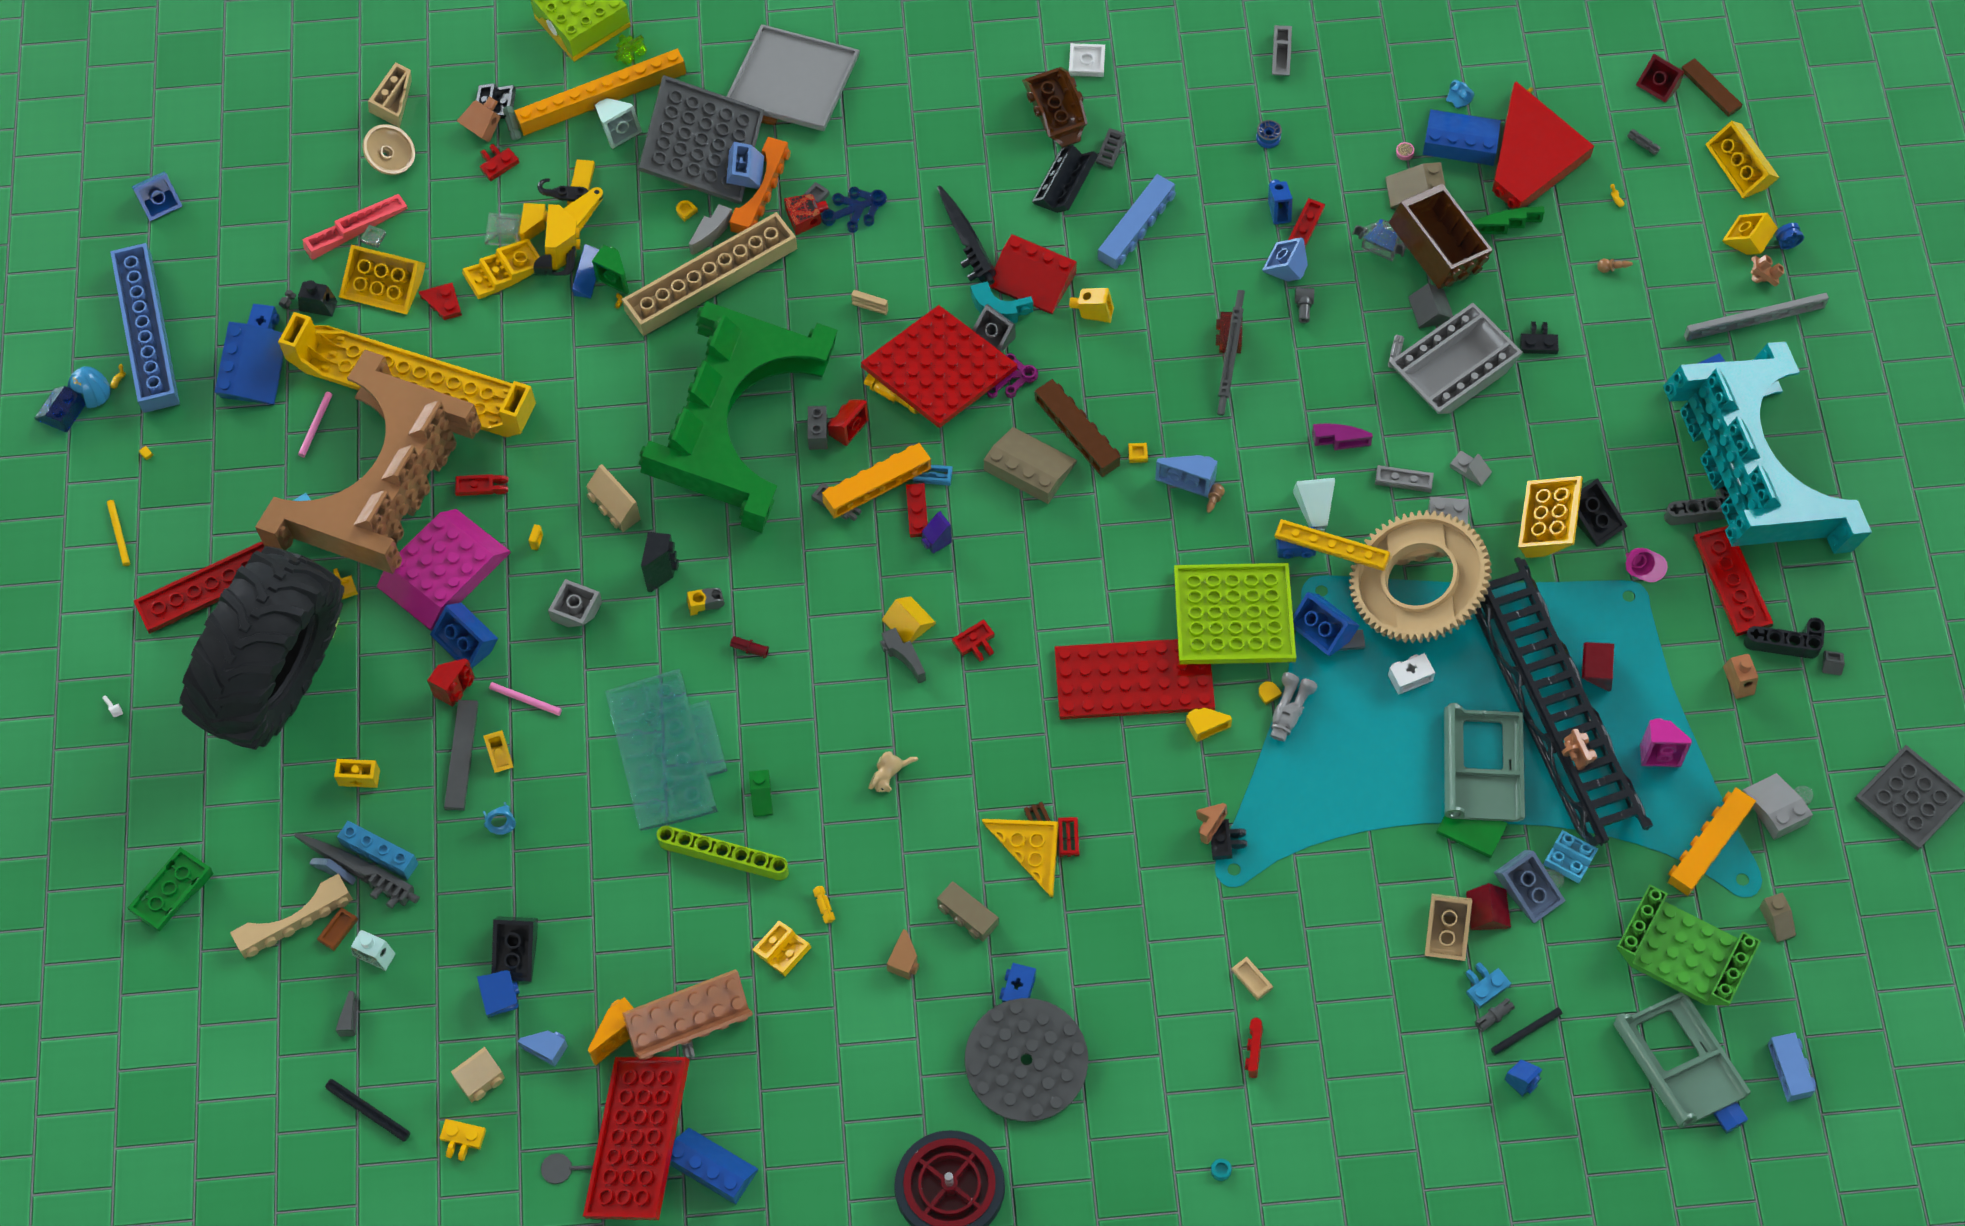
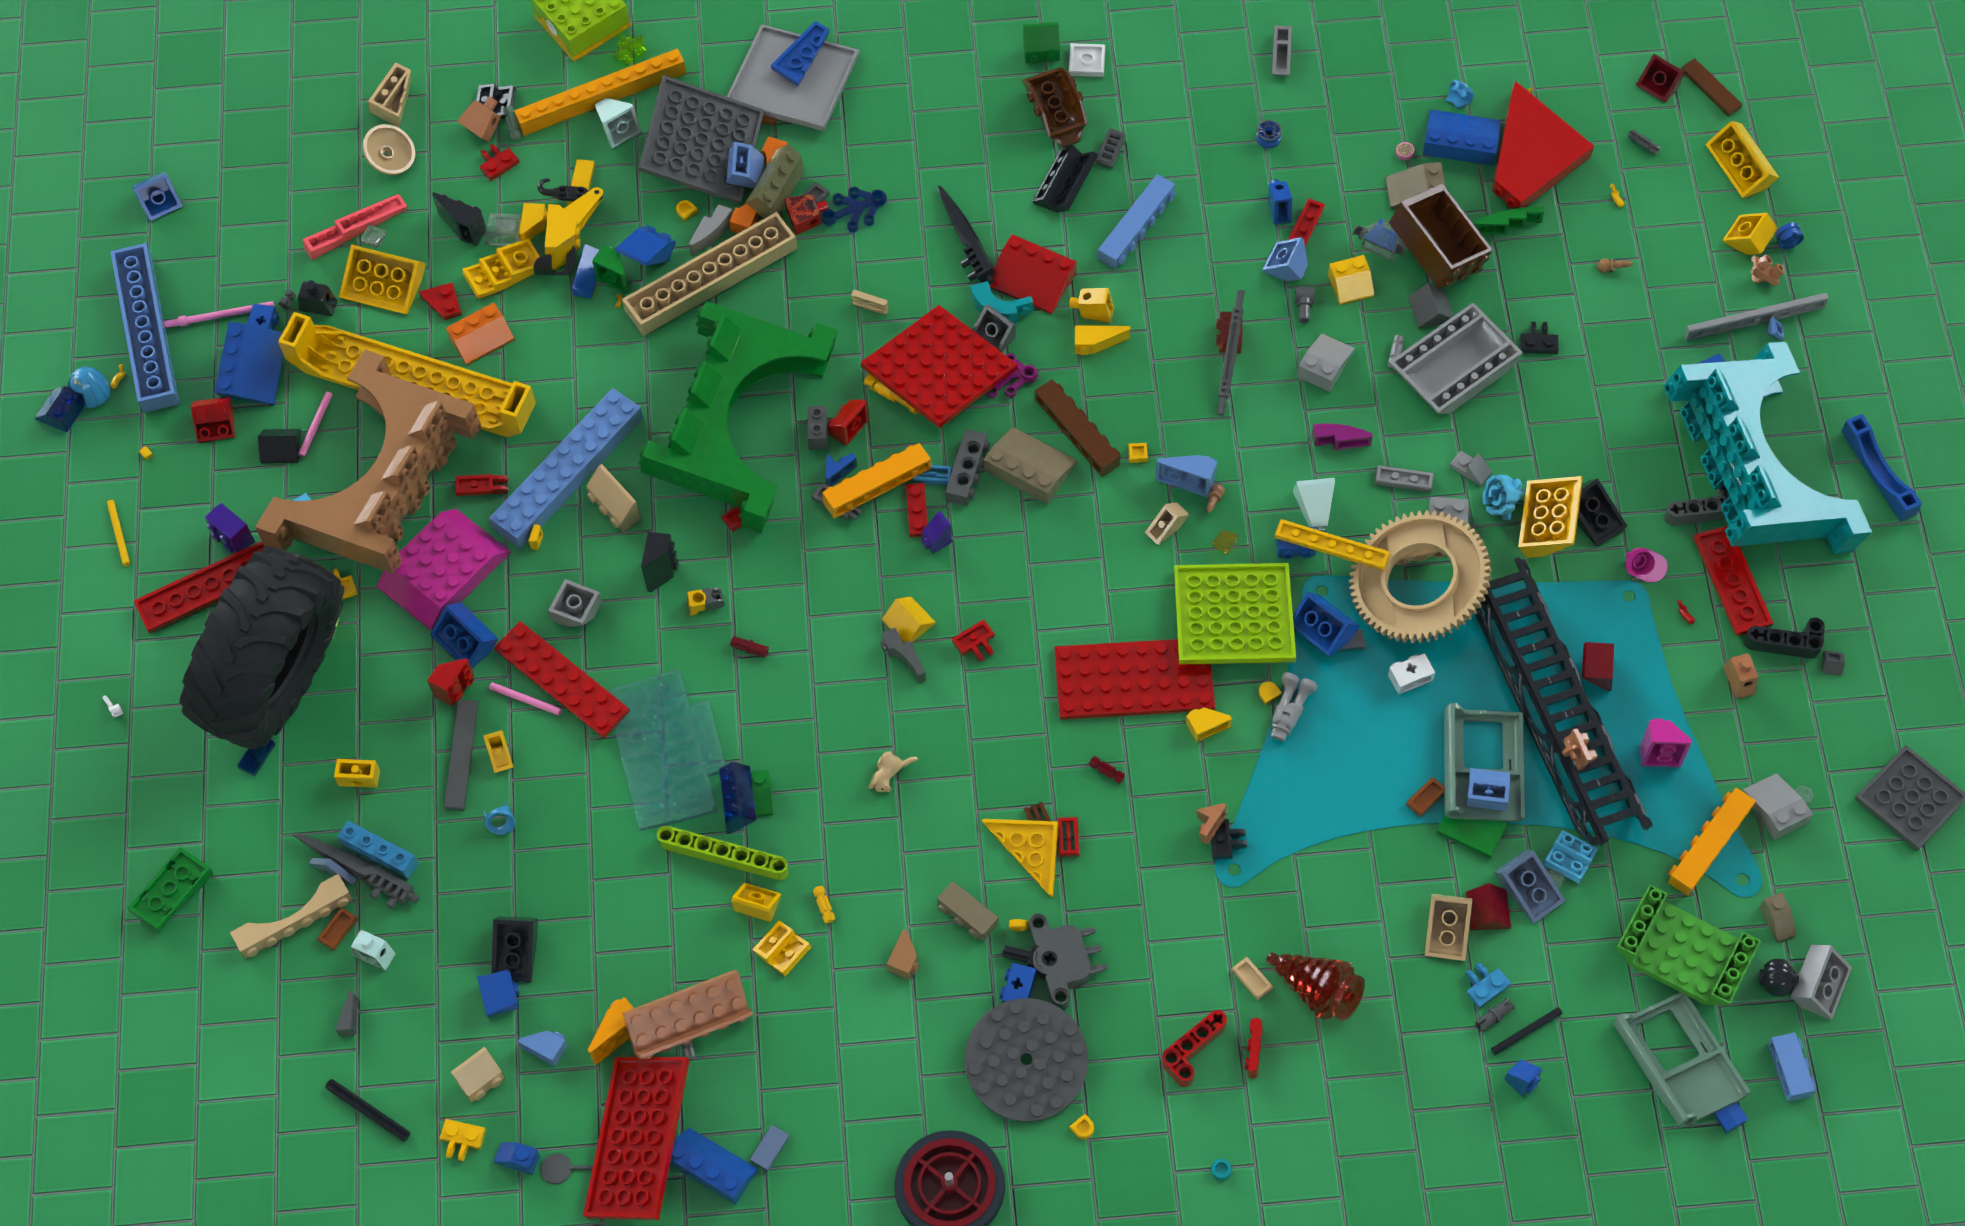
none -> bright pink bar [164,301,274,328]
none -> red slope [190,396,235,442]
none -> dark purple brick [204,502,255,553]
none -> clear blue tile [237,740,276,776]
none -> black slope [258,429,301,464]
none -> black slope [432,192,487,246]
none -> orange slope [446,302,515,365]
none -> medium blue brick [489,388,643,549]
none -> blue slope [493,1142,540,1175]
none -> red plate [494,621,630,739]
none -> blue slope [615,225,676,266]
none -> clear blue slope [719,762,756,834]
none -> red tile [721,506,742,532]
none -> yellow slope [731,882,782,922]
none -> olive slope [746,144,804,219]
none -> sand blue tile [750,1125,790,1171]
none -> blue wing [771,21,829,86]
none -> blue slope [826,452,857,487]
none -> dark grey brick [945,429,990,506]
none -> dark grey piece [1002,913,1107,1011]
none -> yellow tile [1009,919,1029,932]
none -> green slope [1023,22,1060,63]
none -> yellow tile [1069,1114,1094,1140]
none -> yellow slope [1075,325,1130,355]
none -> dark red axle [1089,756,1125,783]
none -> tan slope [1145,502,1189,545]
none -> red beam [1162,1010,1227,1087]
none -> clear yellow slope [1212,530,1239,554]
none -> clear red plant [1266,952,1365,1021]
none -> light grey slope [1297,334,1355,392]
none -> yellow slope [1328,255,1374,305]
none -> dark orange tile [1406,777,1445,818]
none -> medium blue slope [1466,768,1510,811]
none -> medium azure piece [1482,475,1526,520]
none -> red piece [1677,600,1695,624]
none -> black plant [1759,959,1799,996]
none -> medium blue slope [1766,317,1785,341]
none -> light grey slope [1790,945,1852,1020]
none -> blue arch [1841,414,1922,522]

